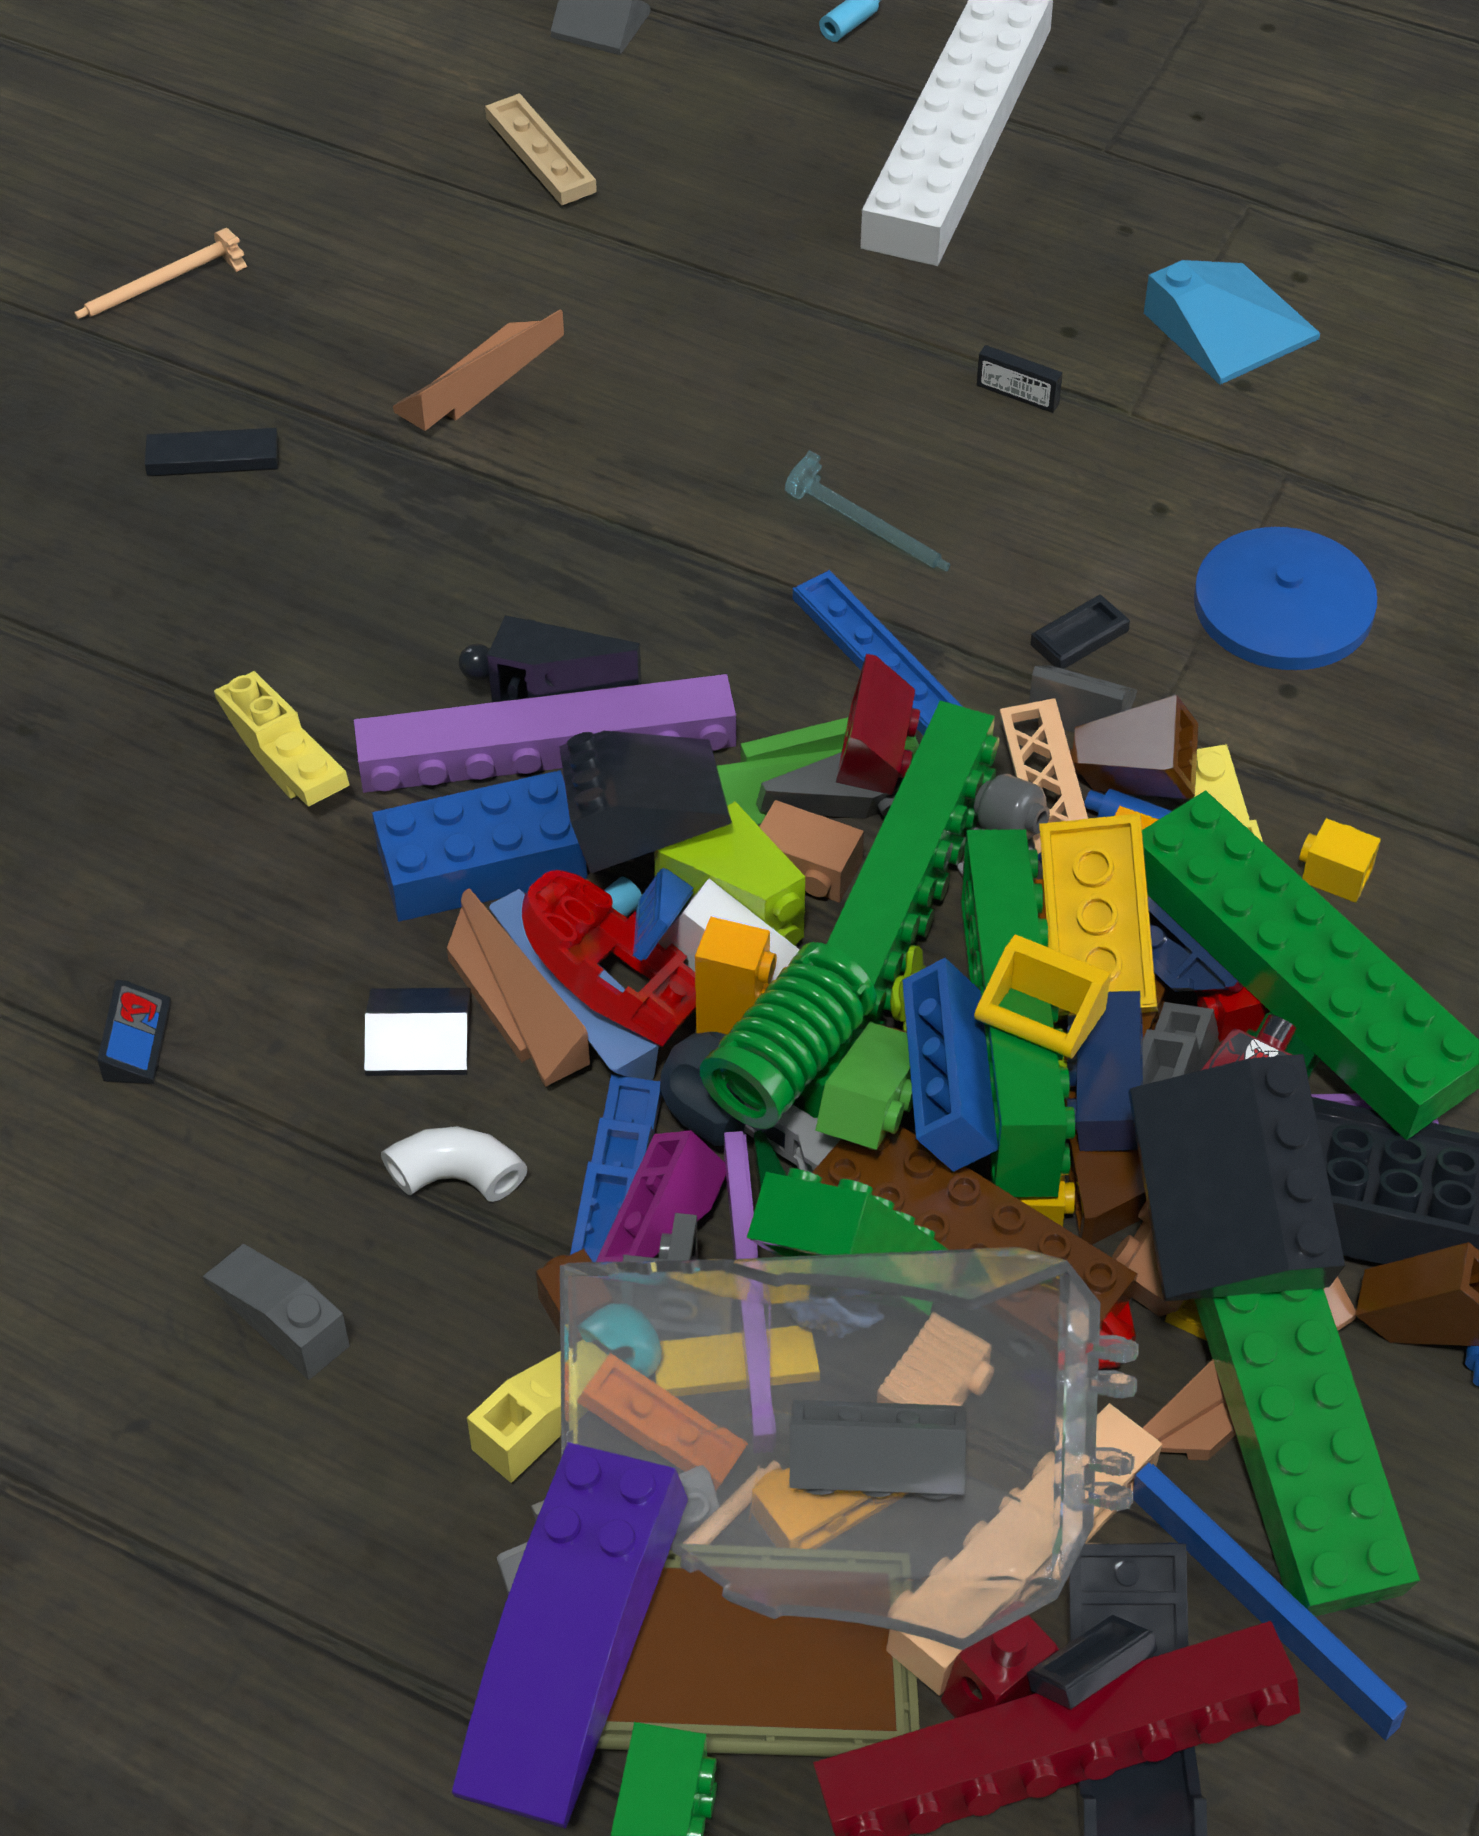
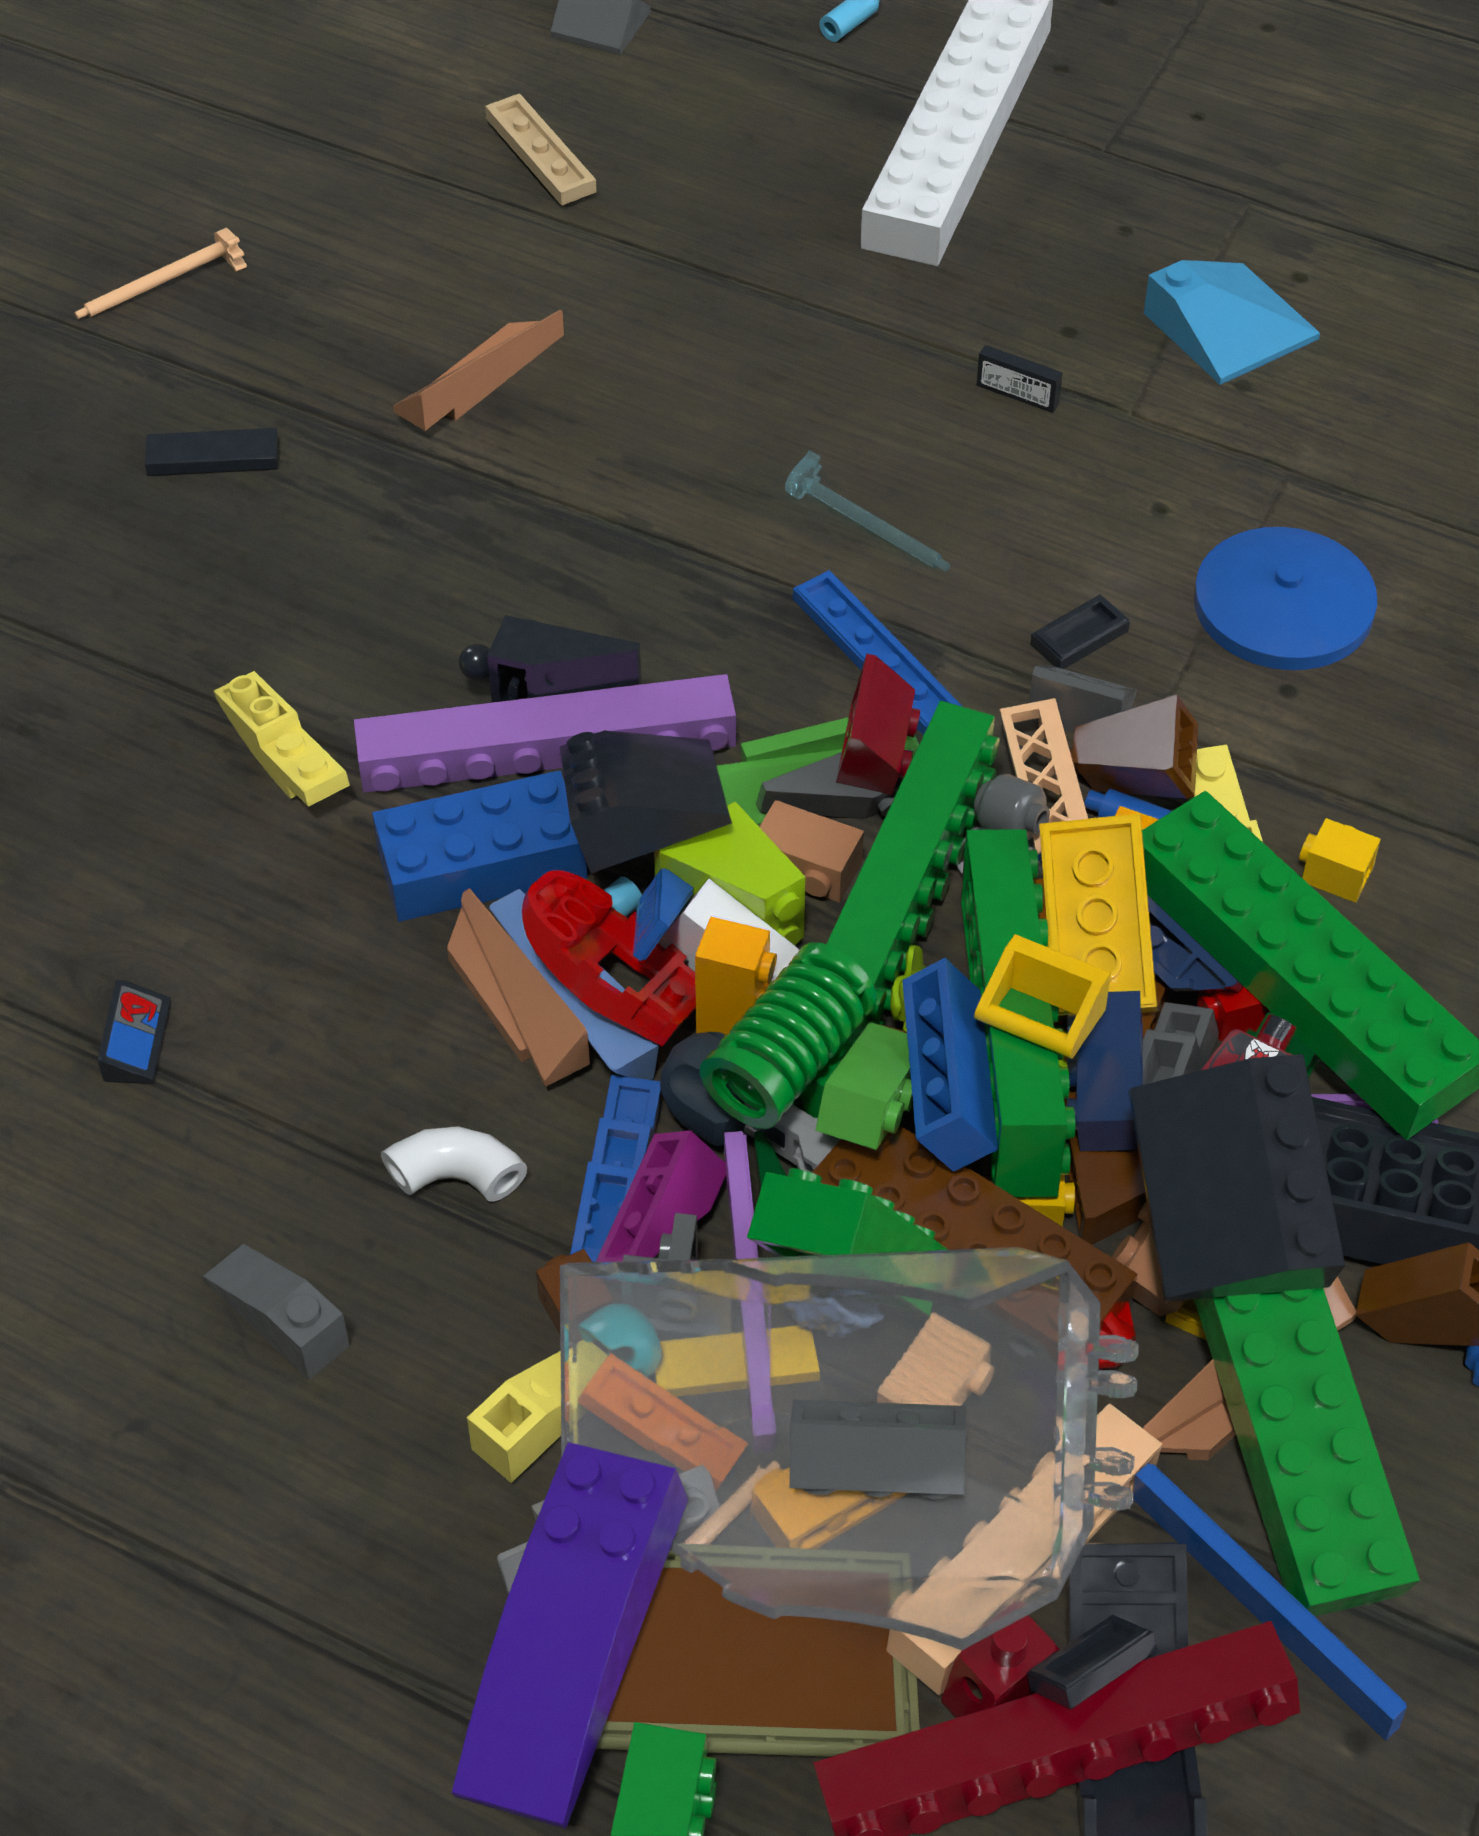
slope [365,988,471,1076] -> none

